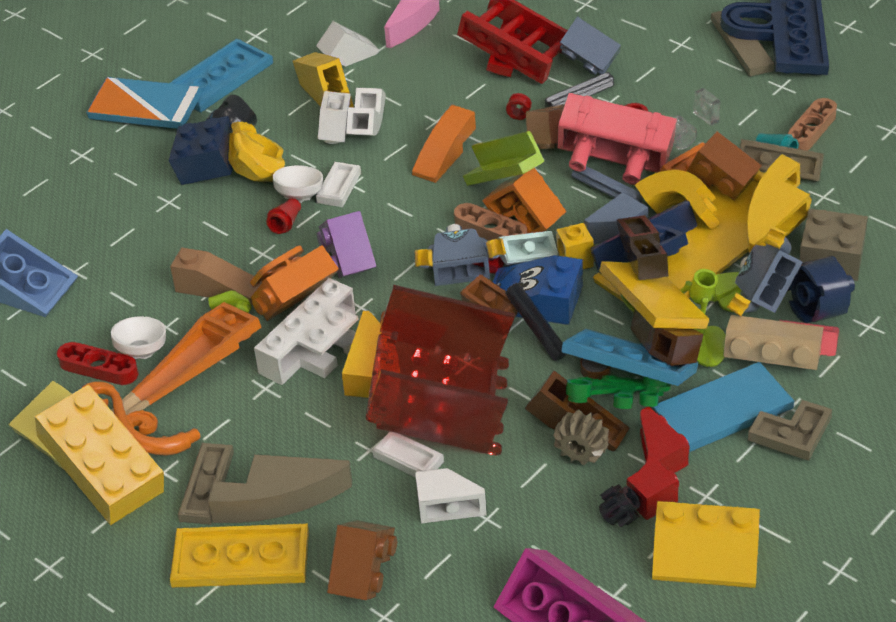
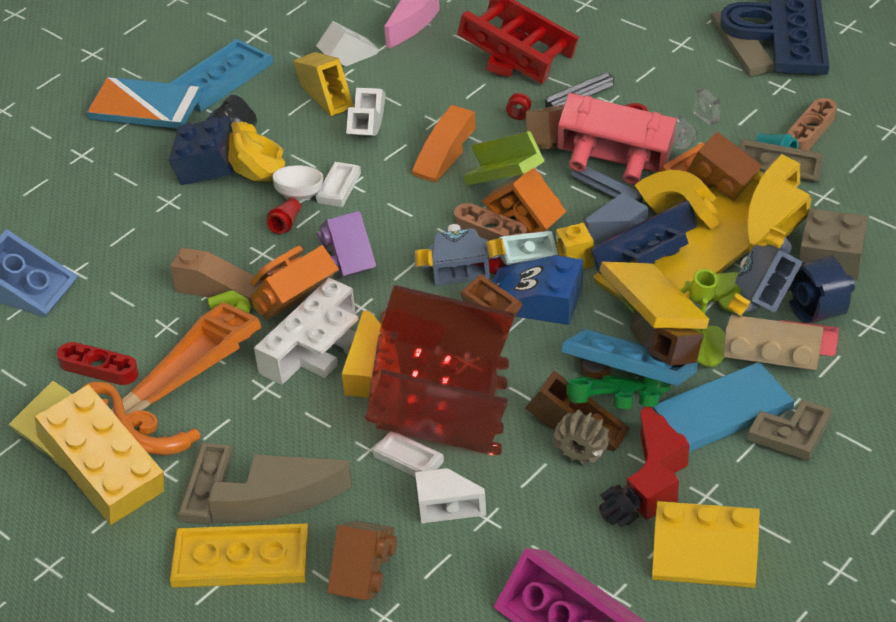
white piece [111,316,166,359] -> none
white slope [318,91,351,144] -> none
black axle [505,283,566,361] -> none
sand blue brick [560,17,621,75] -> none
dark brown slope [617,215,669,280] -> none

